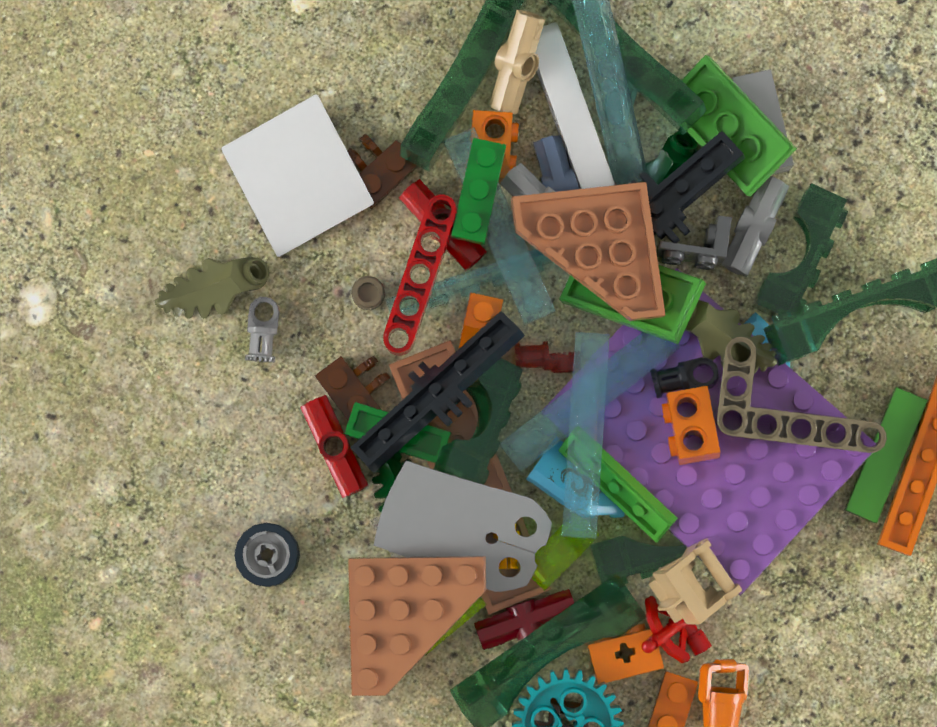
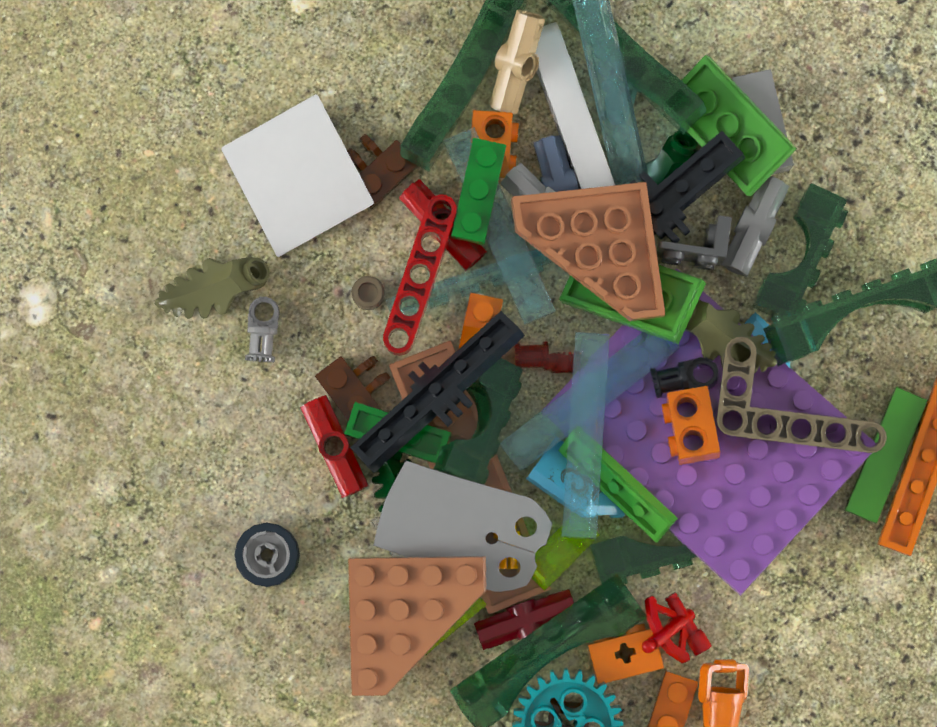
tan piece [648,538,742,624] -> none

